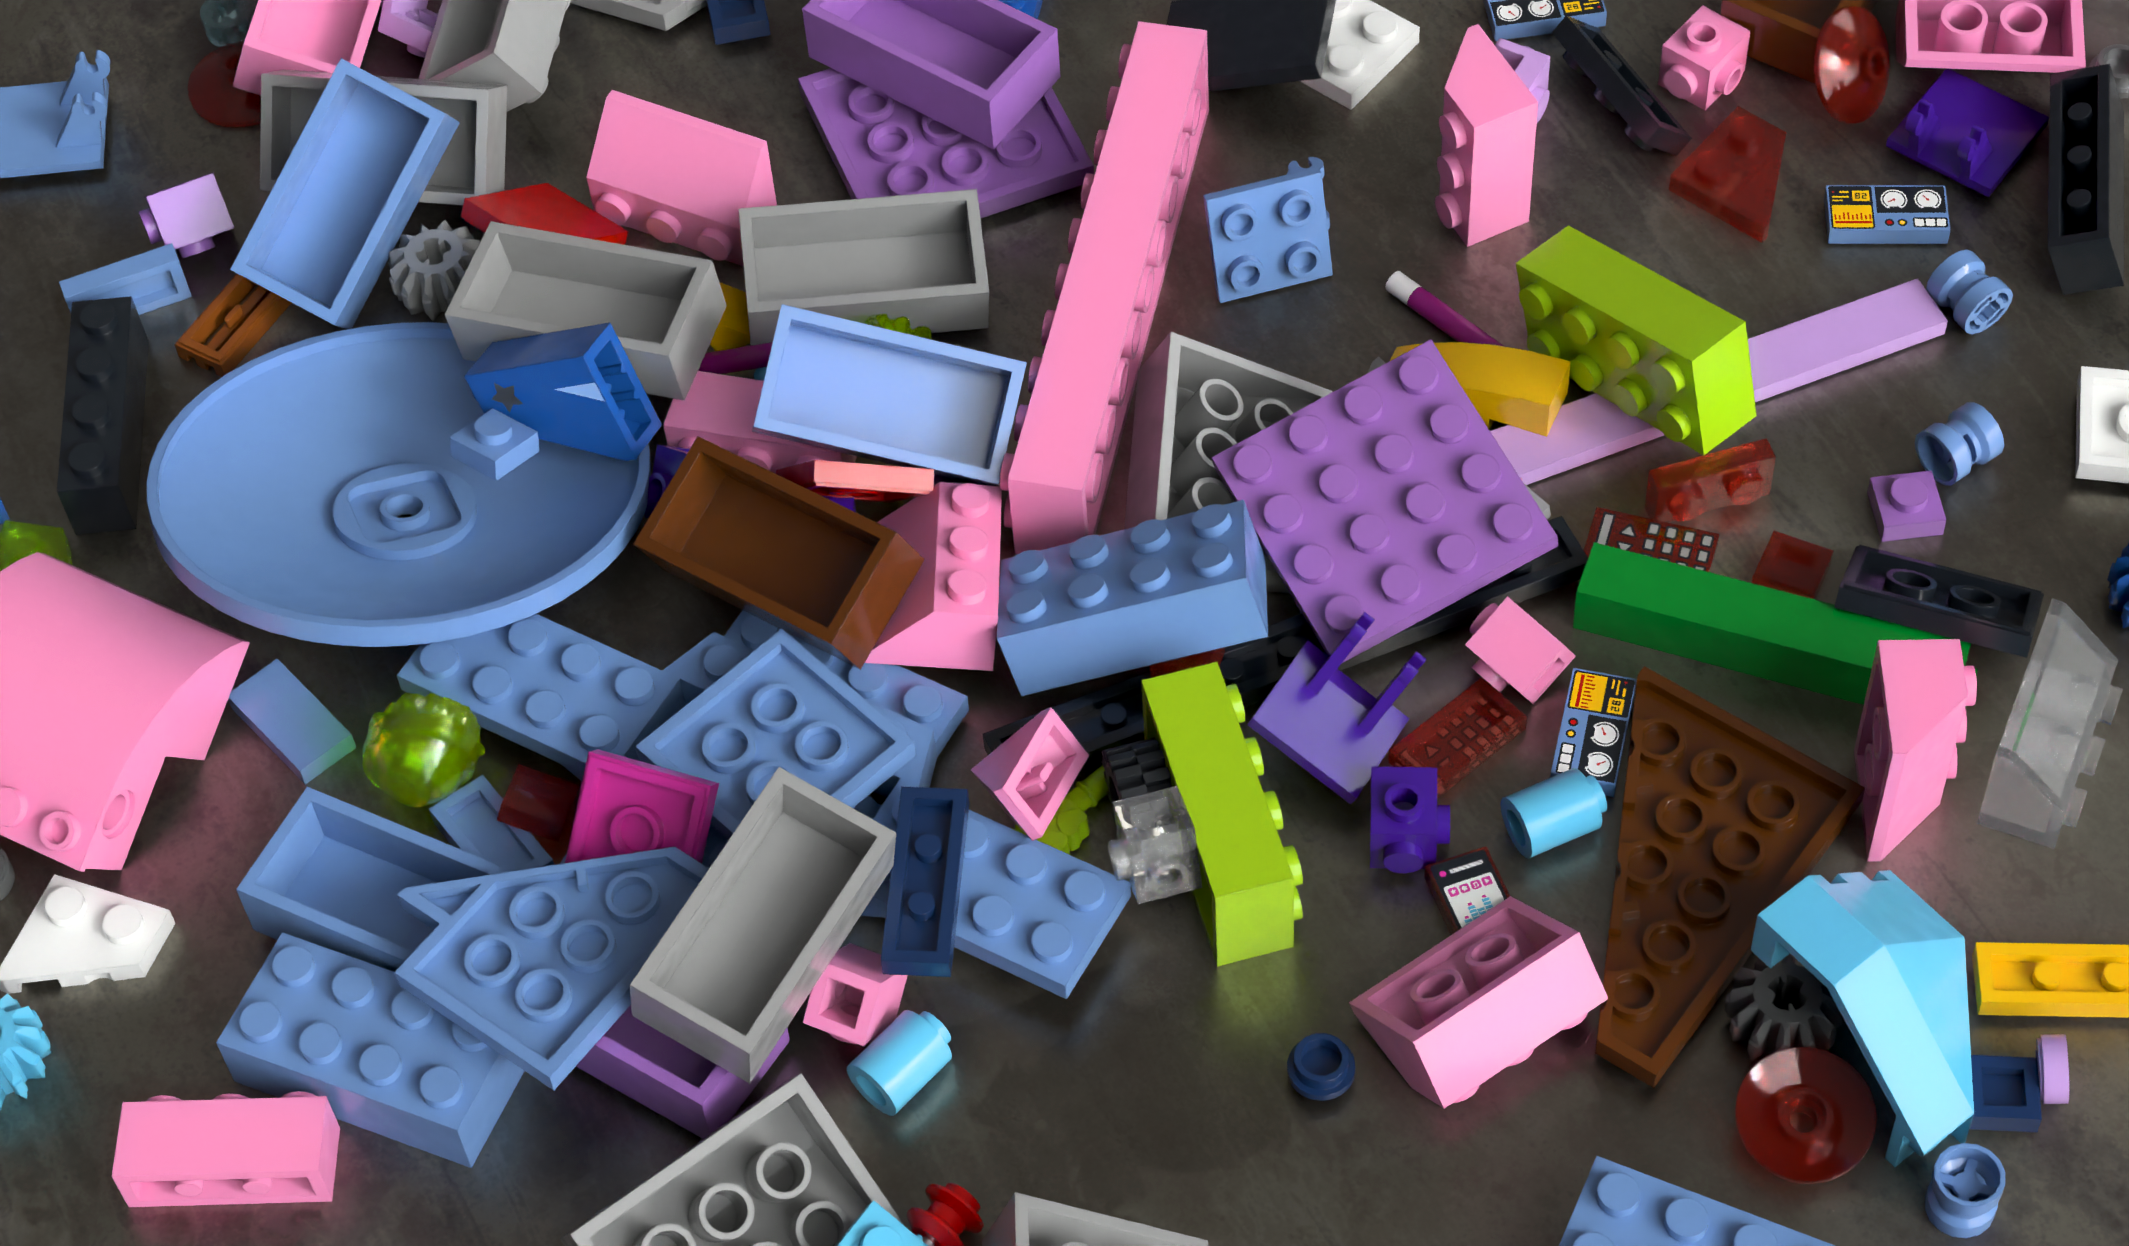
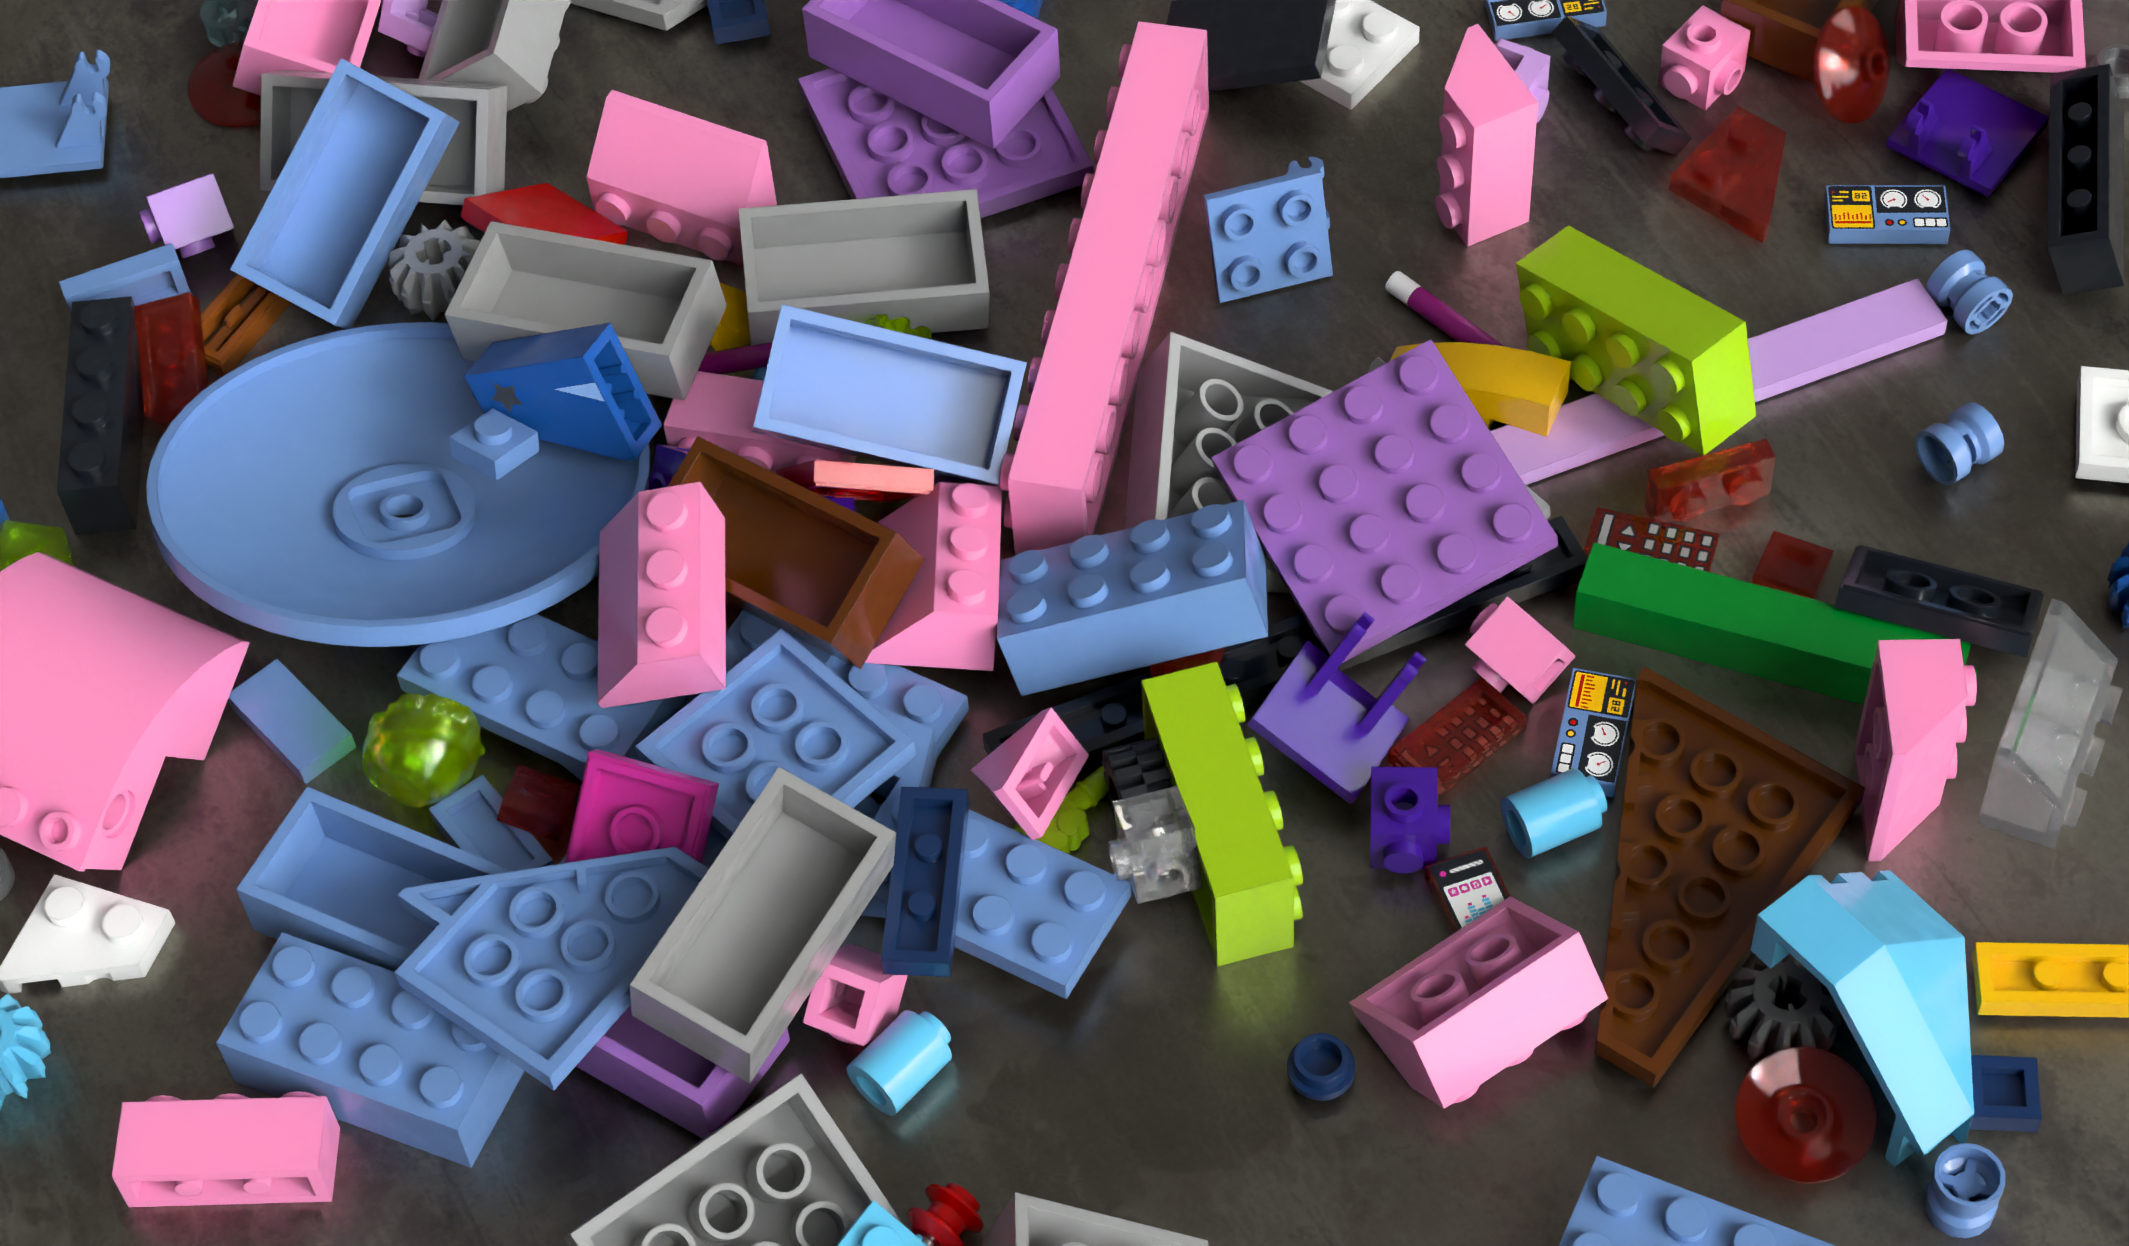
medium lavender plate [1867,470,1946,542] -> none
lavender tile [2036,1034,2069,1104] -> none
none -> clear red plate [134,292,208,424]
none -> bright pink slope [597,482,726,708]

